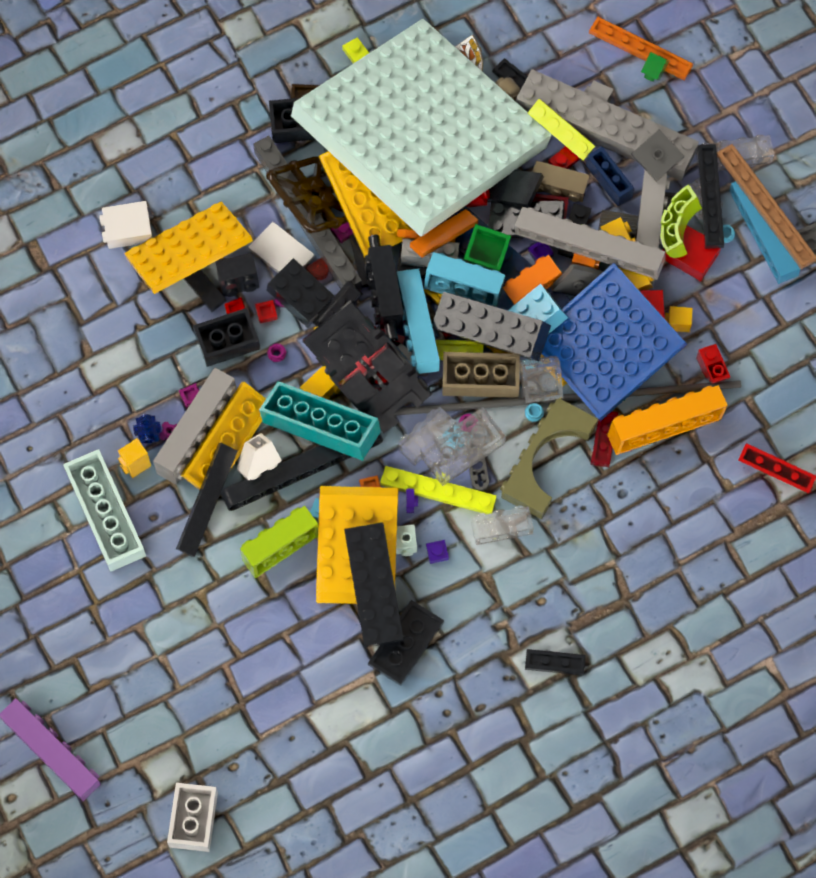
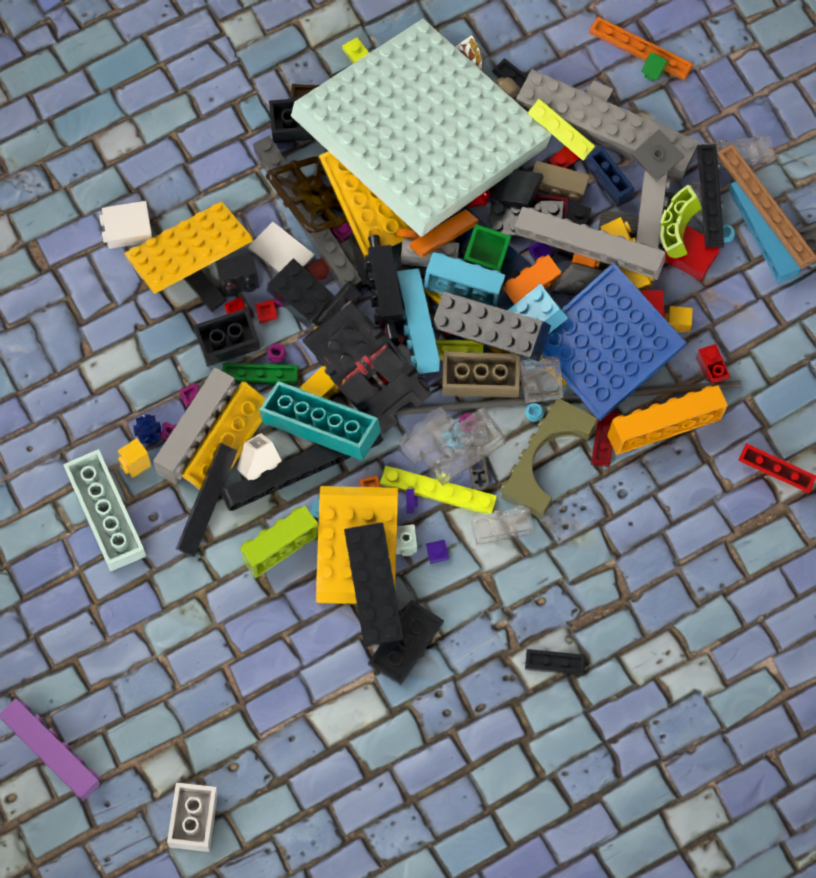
none -> green tile [222,363,299,385]

